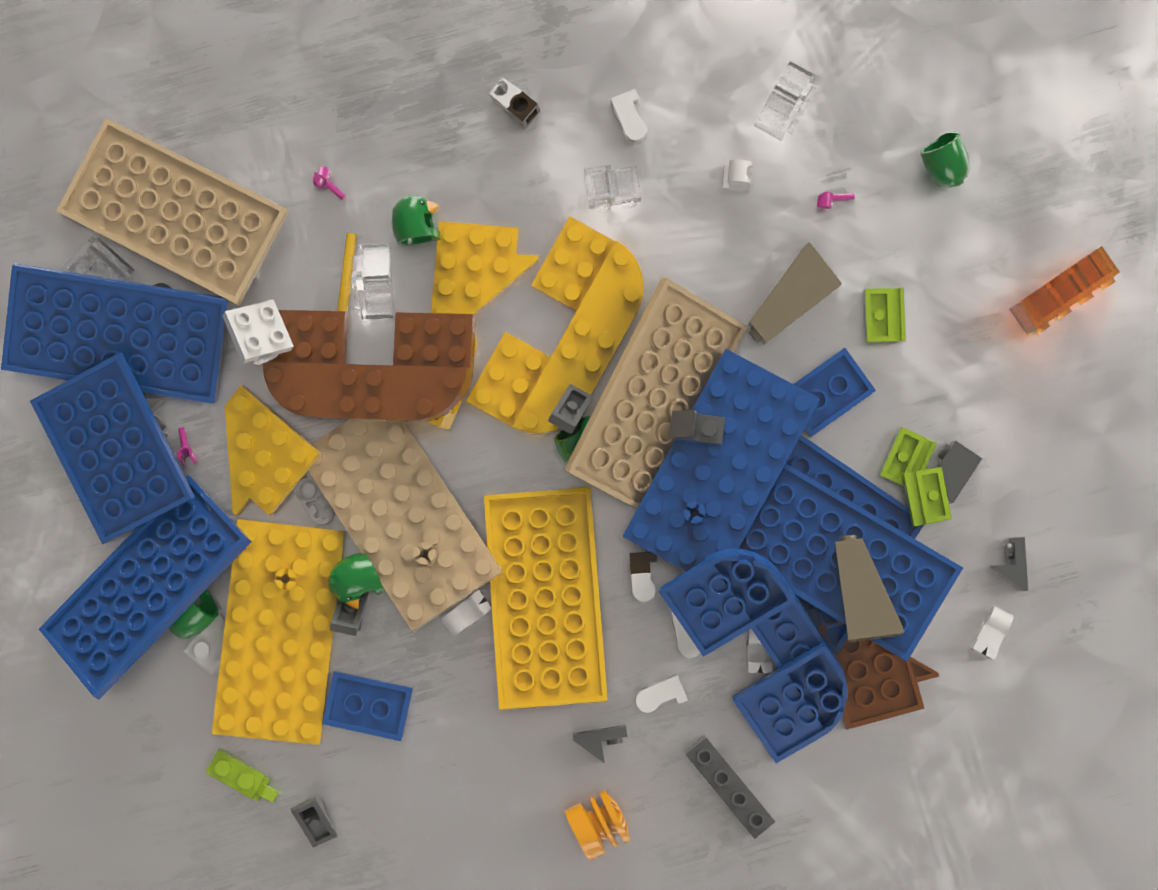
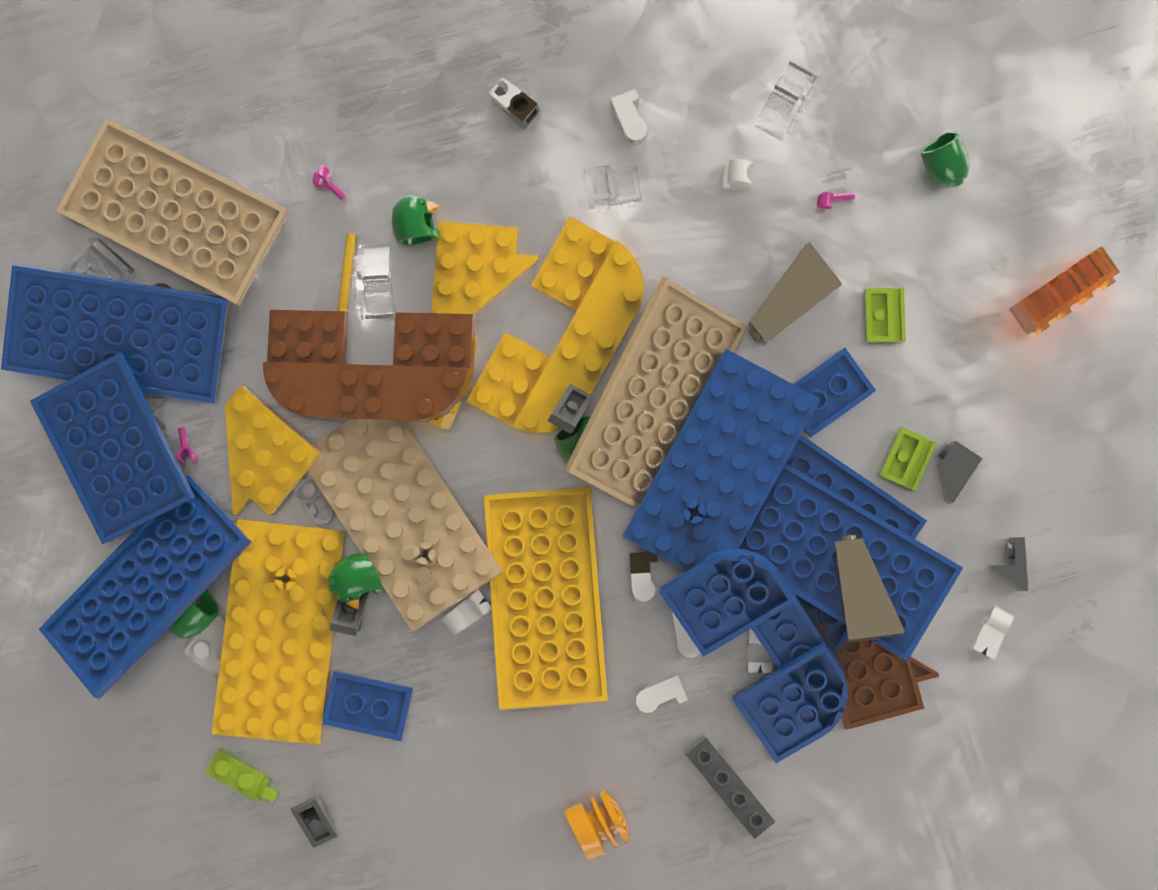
white plate [223,299,294,365] -> none
dark grey slope [573,724,628,763] -> none
dark grey slope [668,410,726,446] -> none
lime plate [902,467,952,527] -> none

